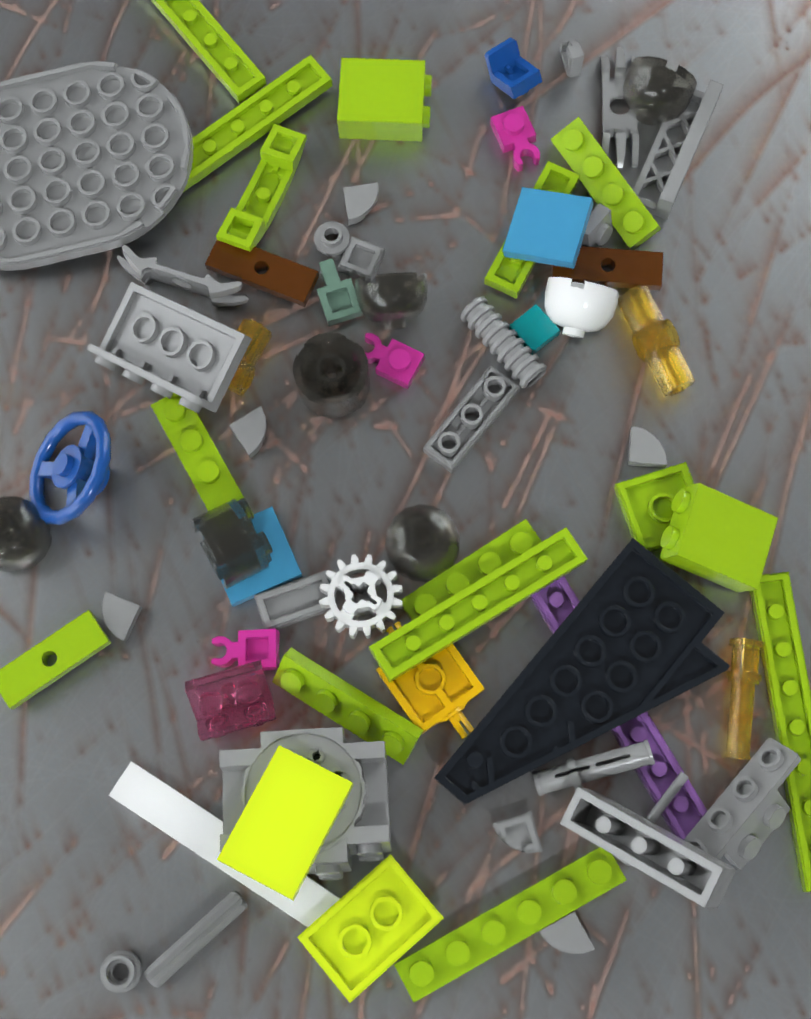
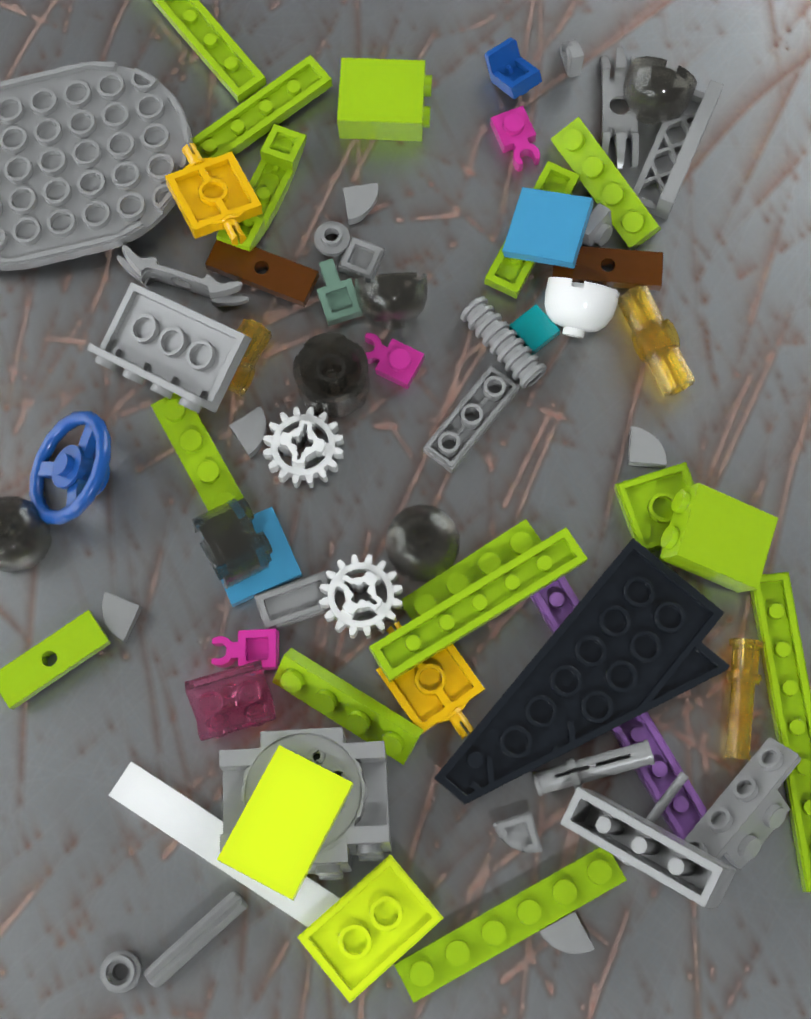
none -> yellow plate [165,143,262,246]
none -> white gear [263,407,344,488]

